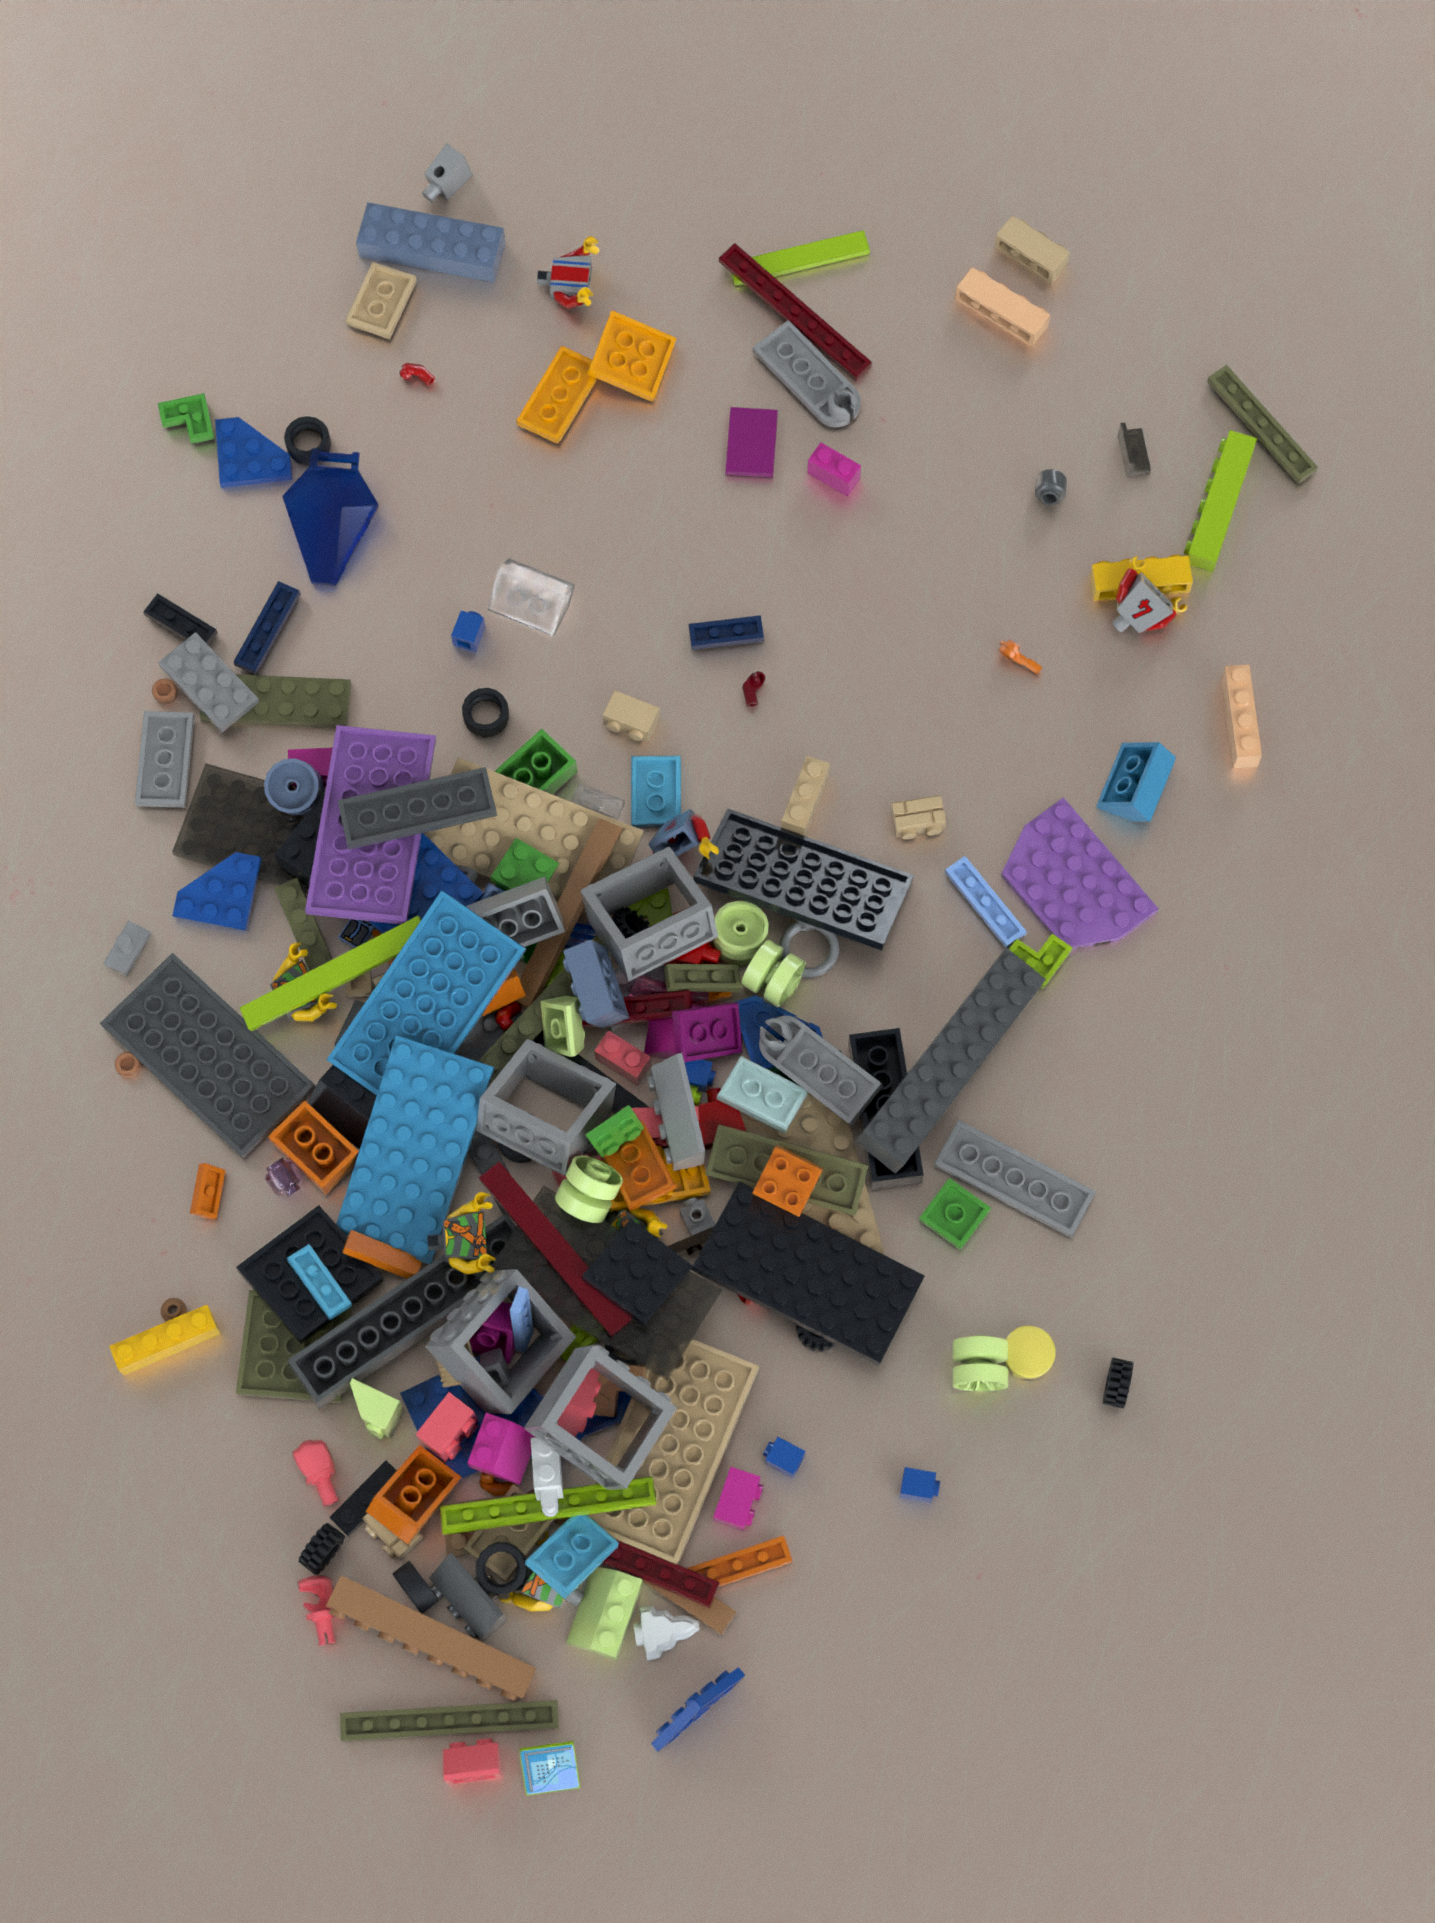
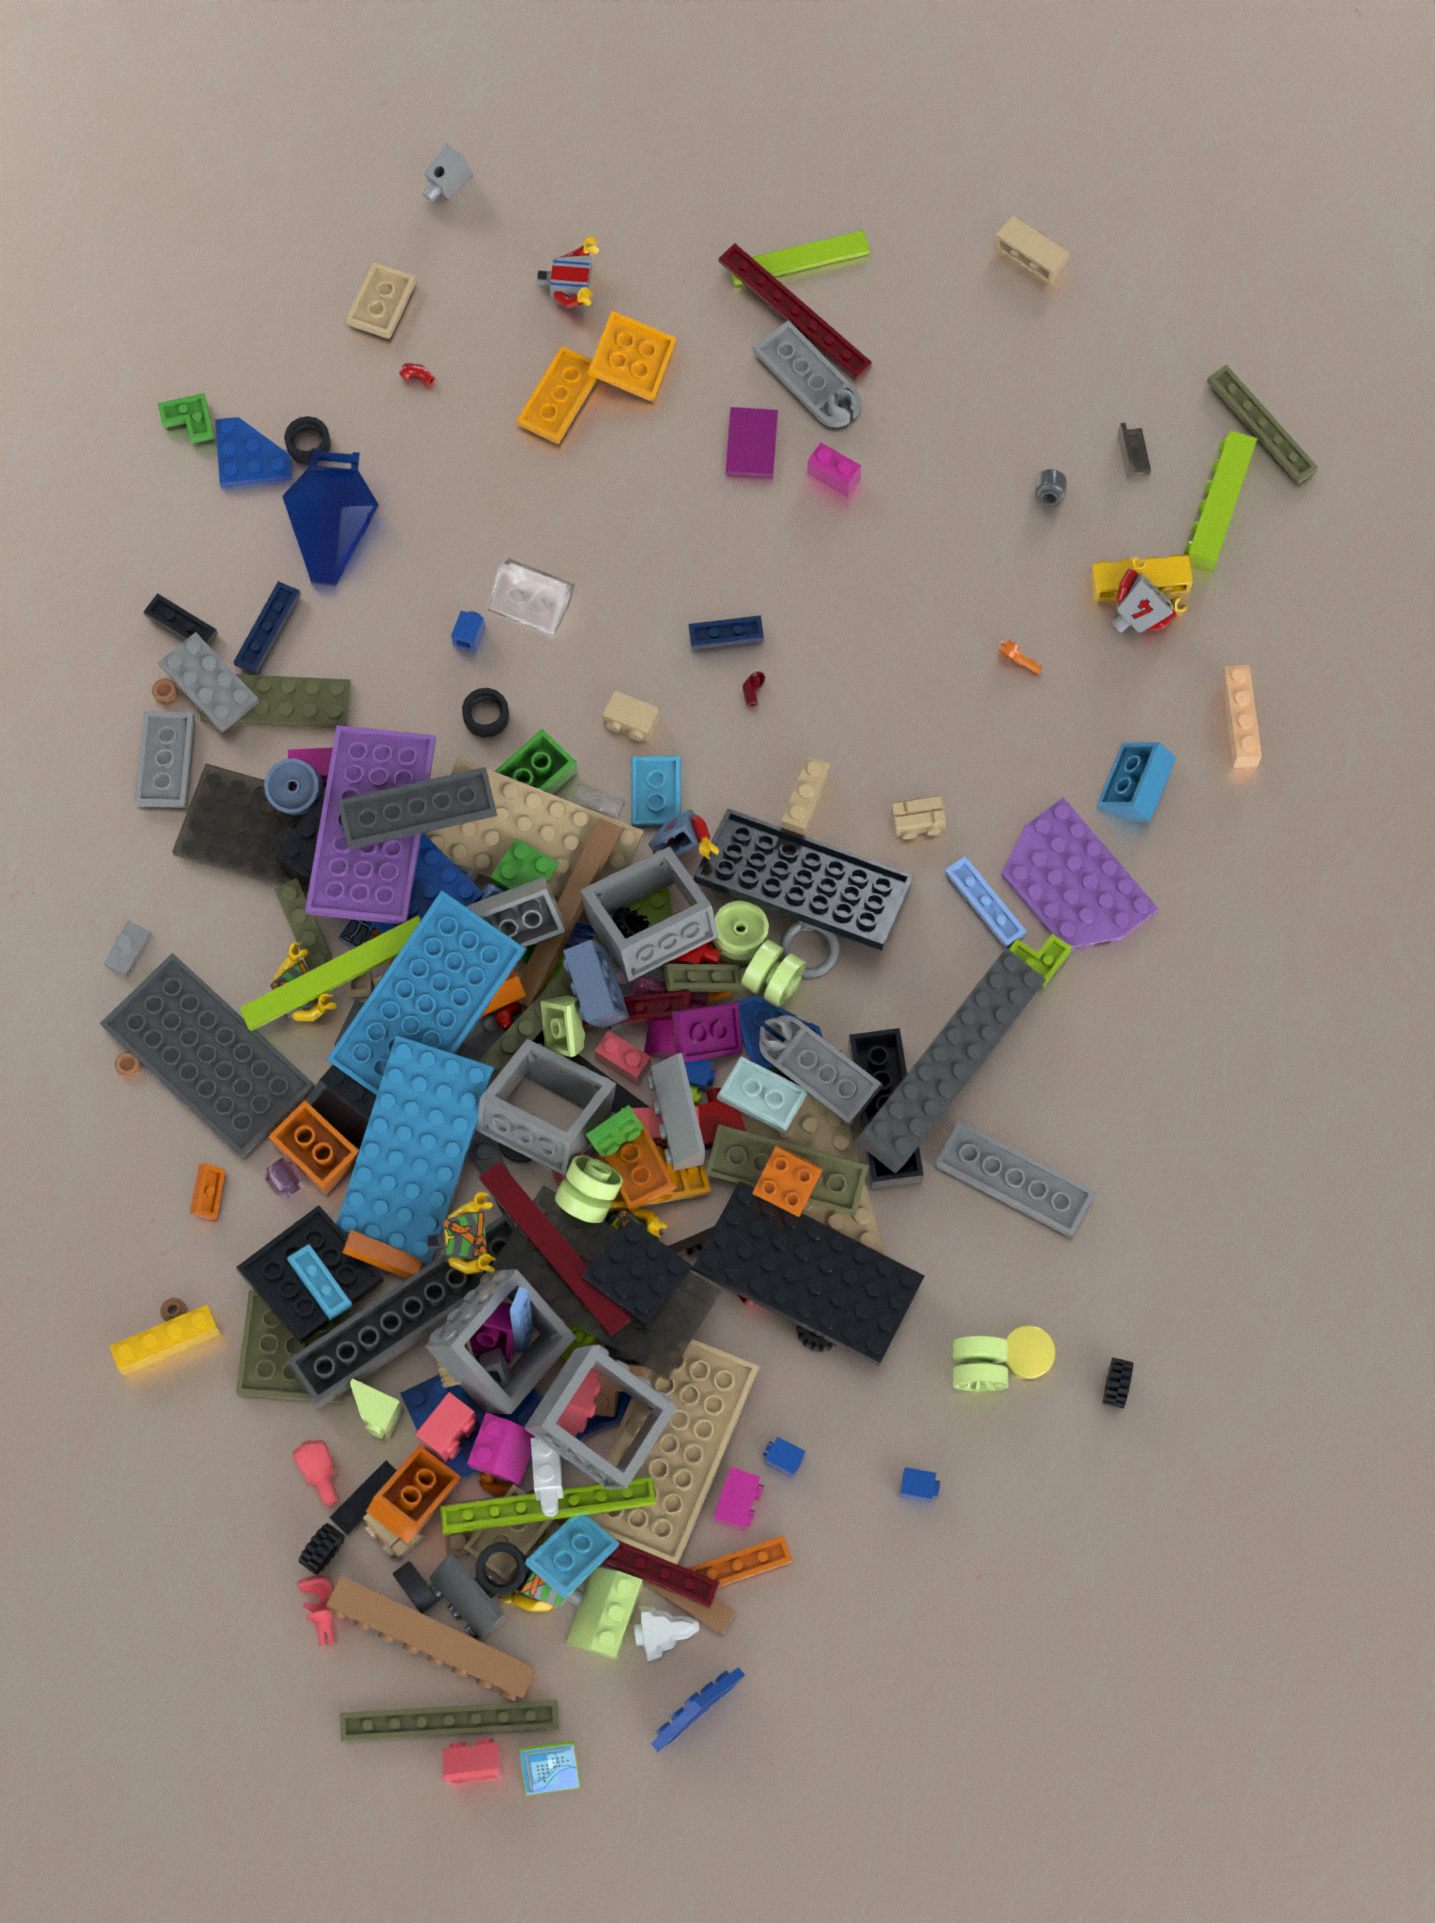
blue plate [172,852,262,931] -> none
sand blue brick [356,202,506,283] -> none
light grey brick [680,1198,715,1236] -> none
bright green plate [919,1178,991,1251] -> none
light nougat brick [955,267,1050,347] -> none

